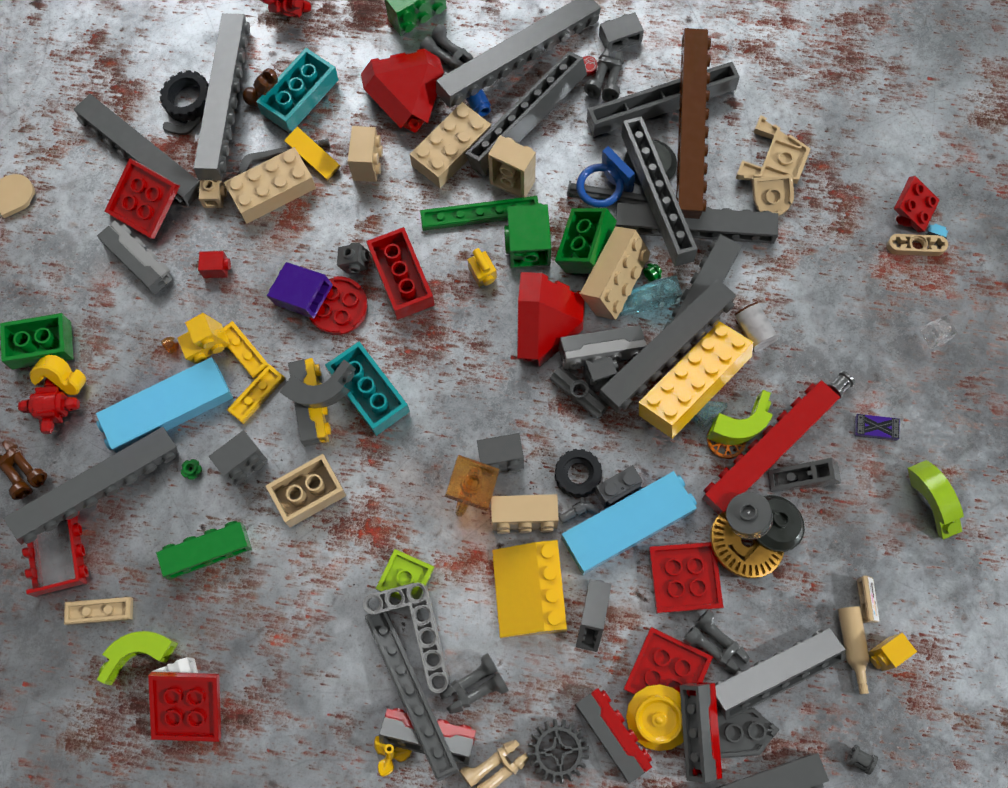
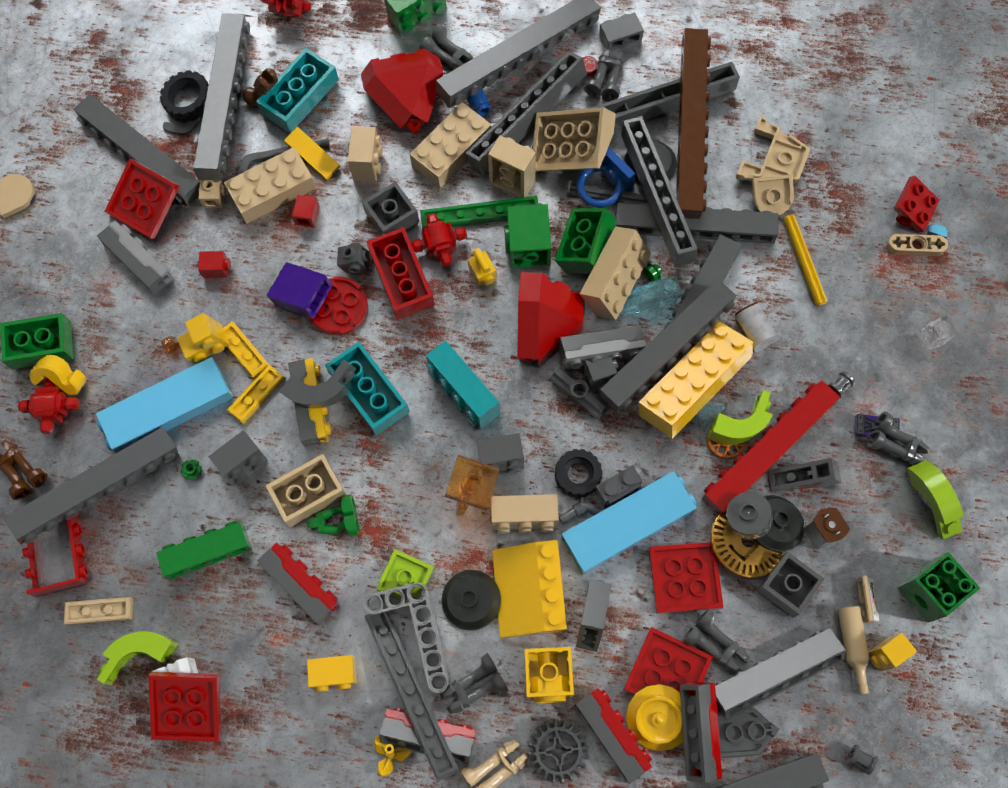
none -> piece [257,542,339,625]
none -> red brick [292,194,320,228]
none -> green piece [307,494,360,537]
none -> yellow brick [307,655,357,692]
none -> dark grey brick [362,181,419,235]
none -> red piece [411,213,467,267]
none -> teal brick [426,340,500,430]
none -> pearl dark grey piece [441,570,501,631]
none -> yellow brick [524,647,574,703]
none -> tan slope [533,107,616,172]
none -> dark grey brick [757,551,824,618]
none -> yellow axle [784,214,827,306]
none -> reddish brown piece [805,508,850,550]
none -> dark grey piece [867,411,930,465]
none -> green brick [898,552,980,623]

